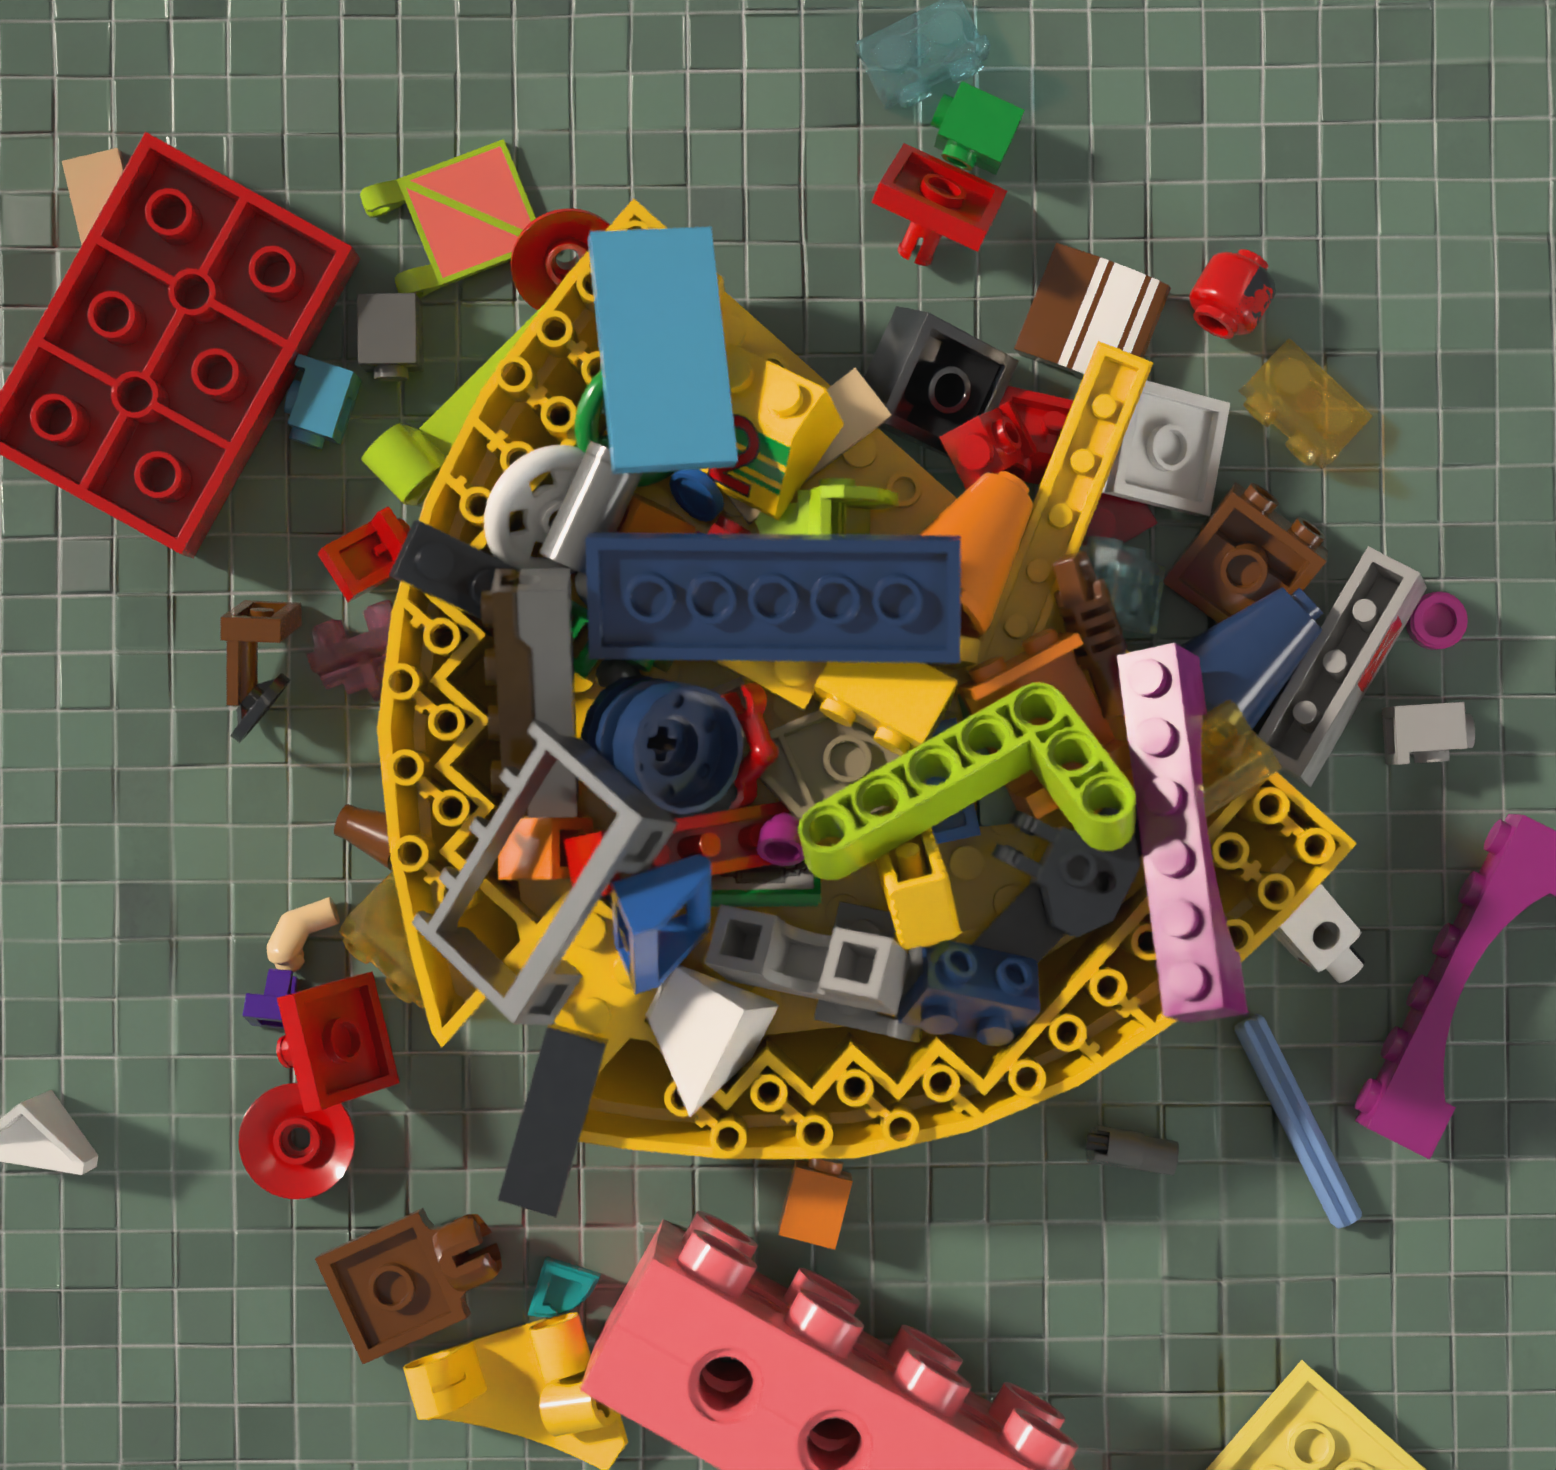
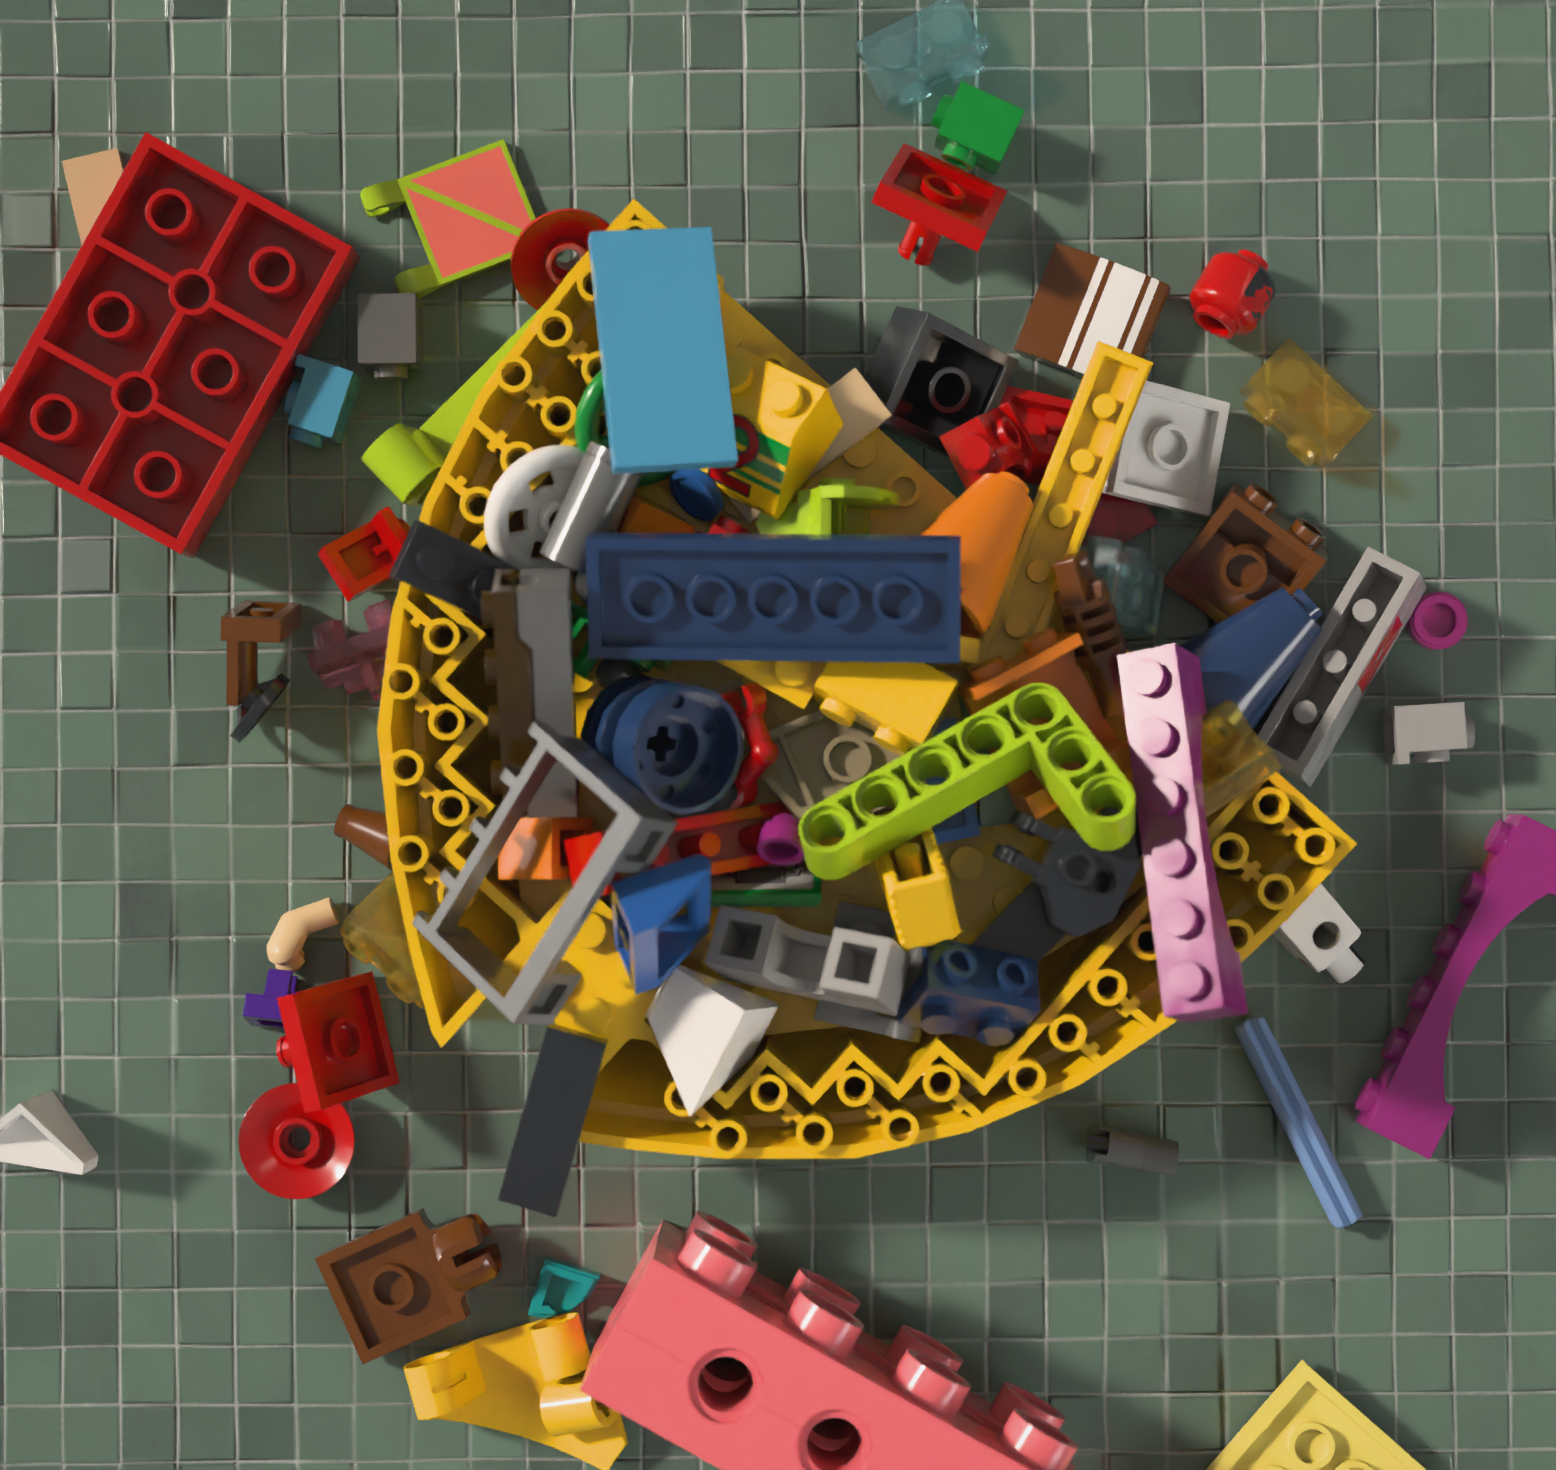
orange brick [778,1159,853,1250] -> none

